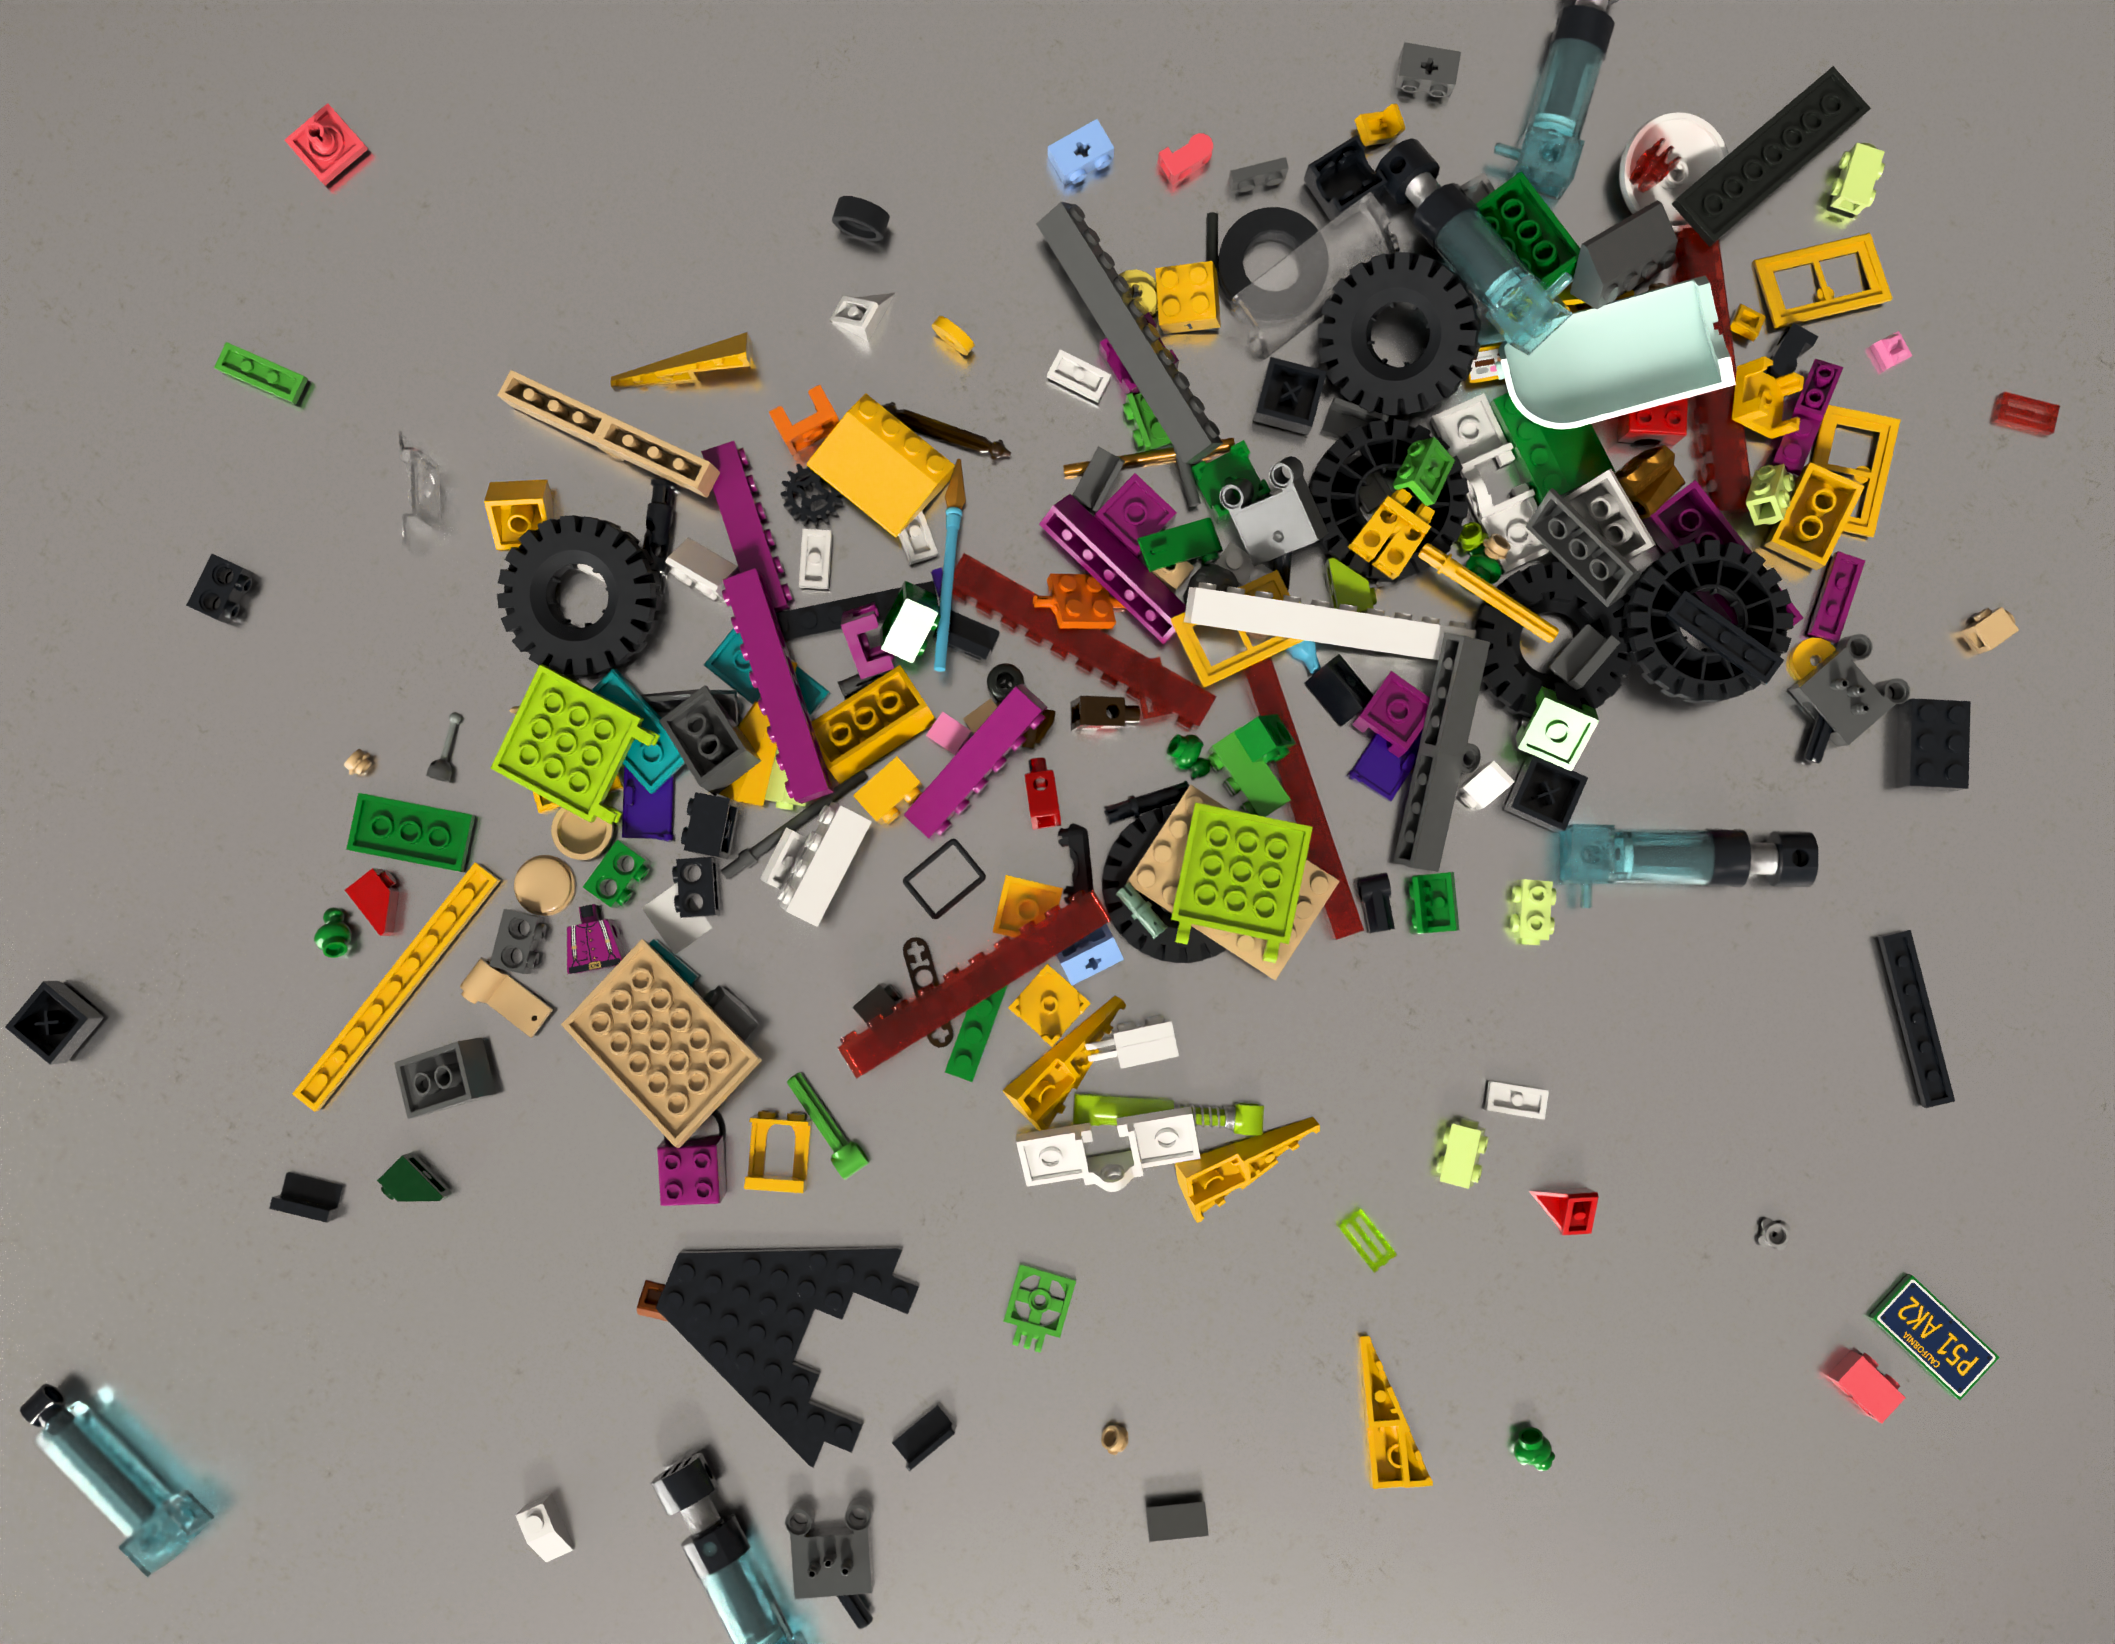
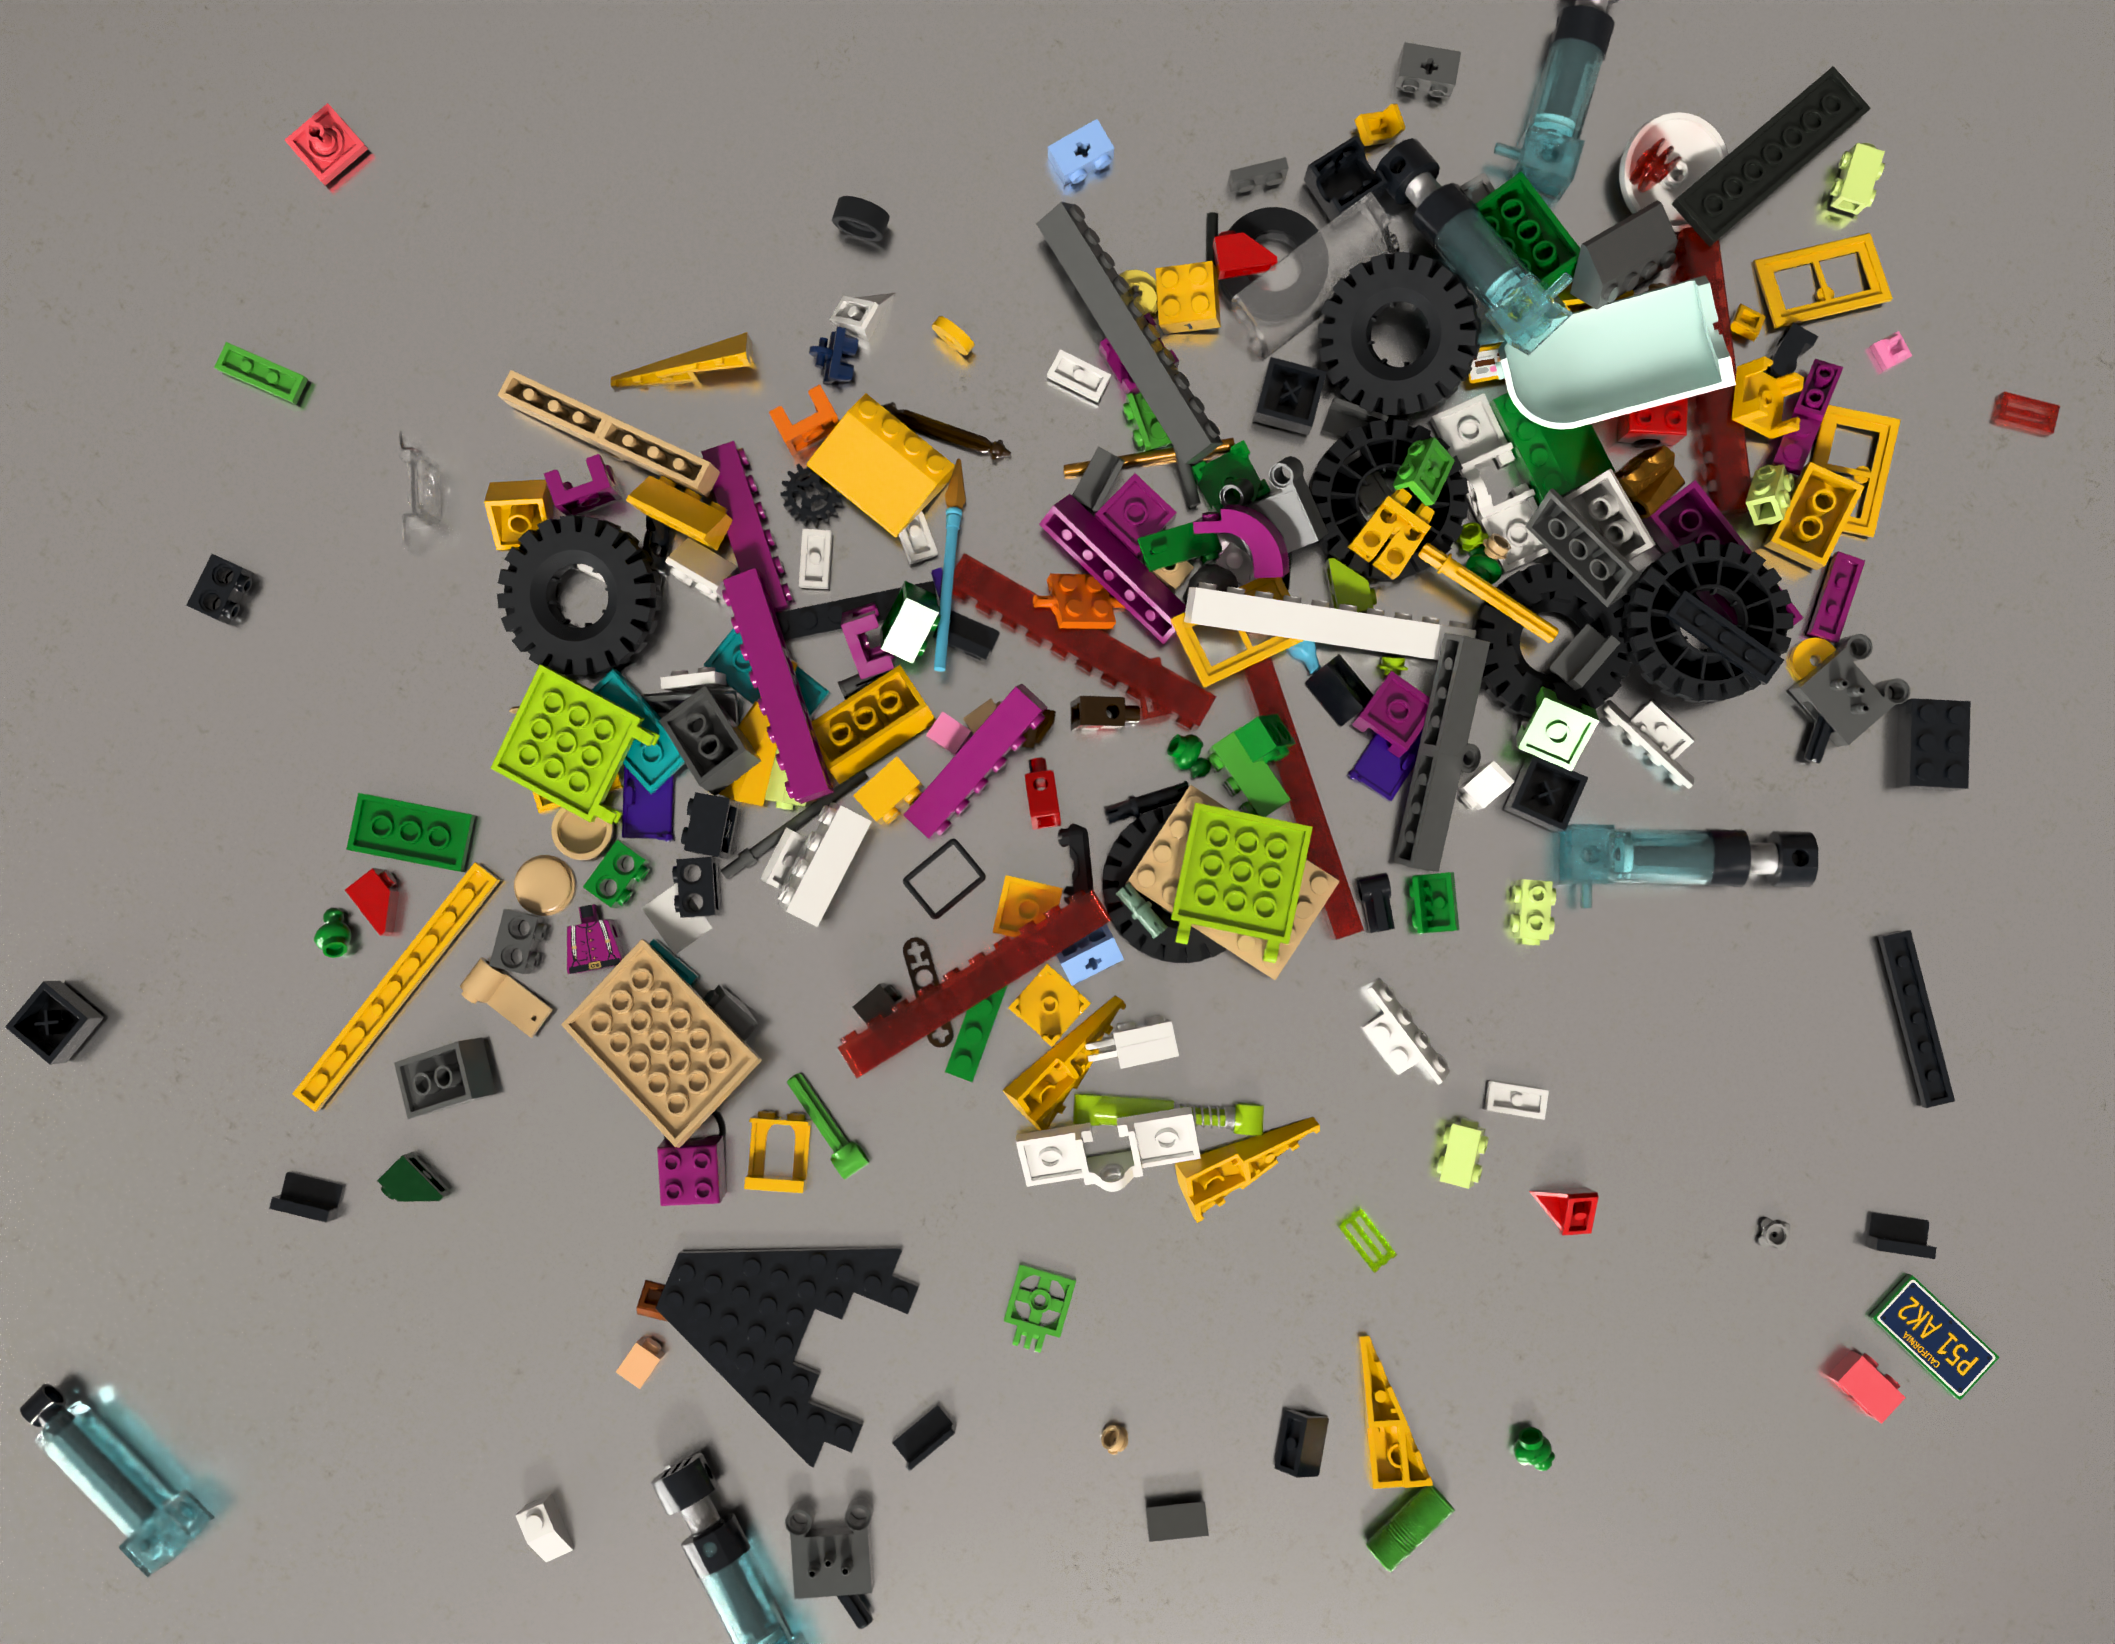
tan plate [344,749,372,775] -> none
hinge [426,712,461,782] -> none
pearl dark grey head [987,663,1025,702] -> none
coral leg [1157,133,1213,185] -> none
tan brick [1962,607,2019,654] -> none
none -> magenta panel [544,454,622,516]
none -> light nougat brick [616,1337,666,1389]
none -> yellow slope [626,476,733,551]
none -> white plate [660,667,727,692]
none -> dark blue hips [809,327,859,385]
none -> magenta arch [1193,504,1290,578]
none -> red slope [1212,231,1278,280]
none -> black panel [1274,1410,1329,1478]
none -> white bracket [1363,978,1450,1085]
none -> bright green piece [1366,1486,1455,1573]
none -> lime plate [1377,656,1408,675]
none -> white bracket [1604,699,1695,789]
none -> black panel [1865,1212,1937,1259]

